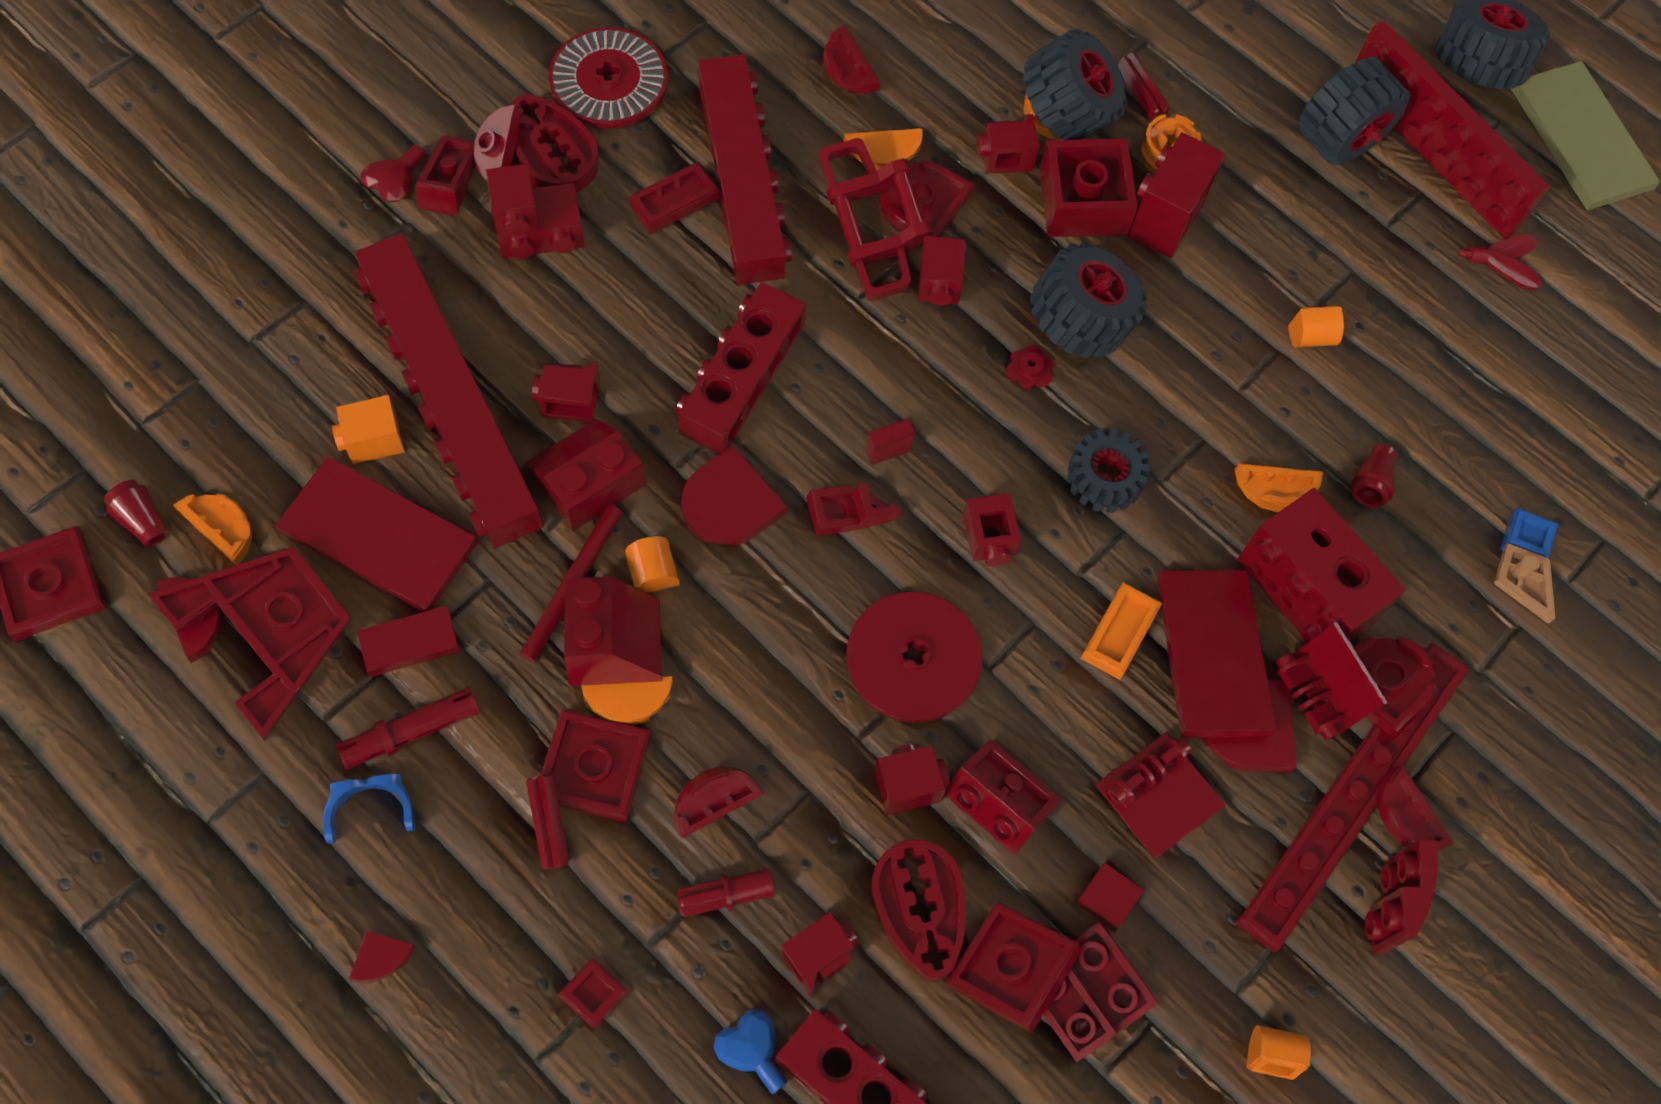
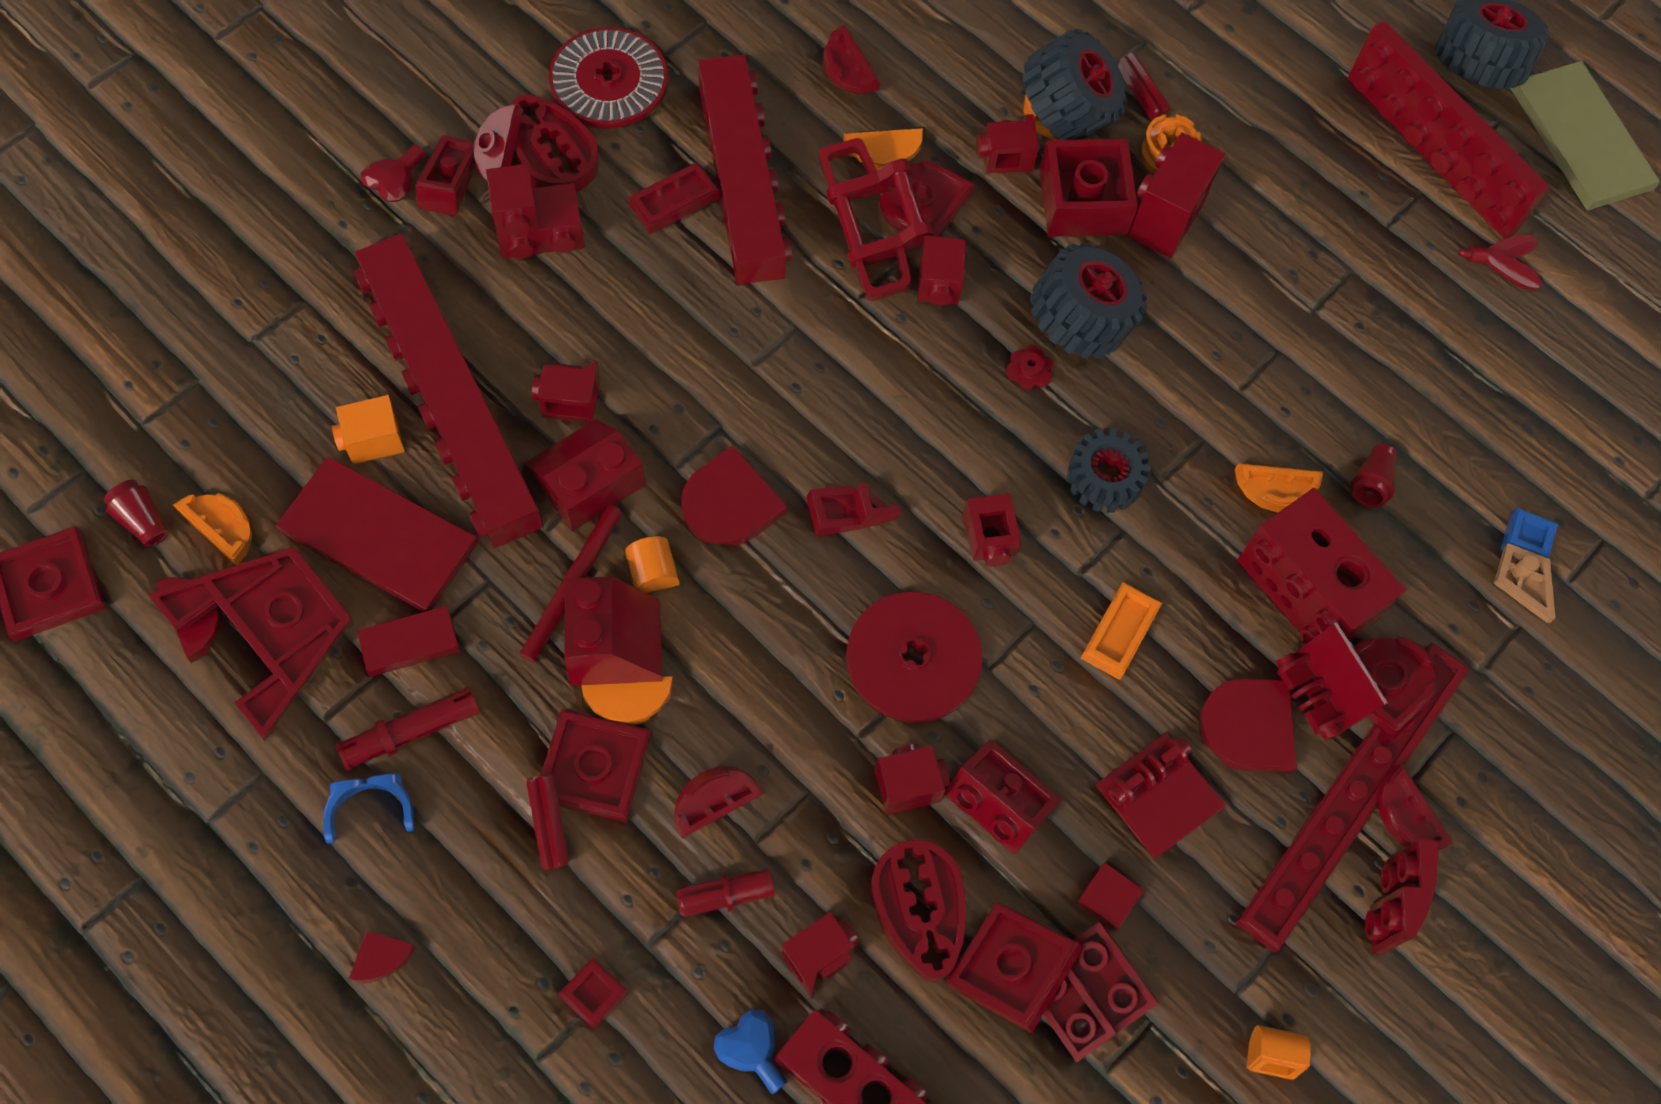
dark red brick [675,282,806,454] -> none
dark red tile [866,419,915,465] -> none
dark red tile [1157,570,1277,738] -> none
orange brick [1288,306,1344,348] -> none
black wheel [1298,57,1411,165] -> none

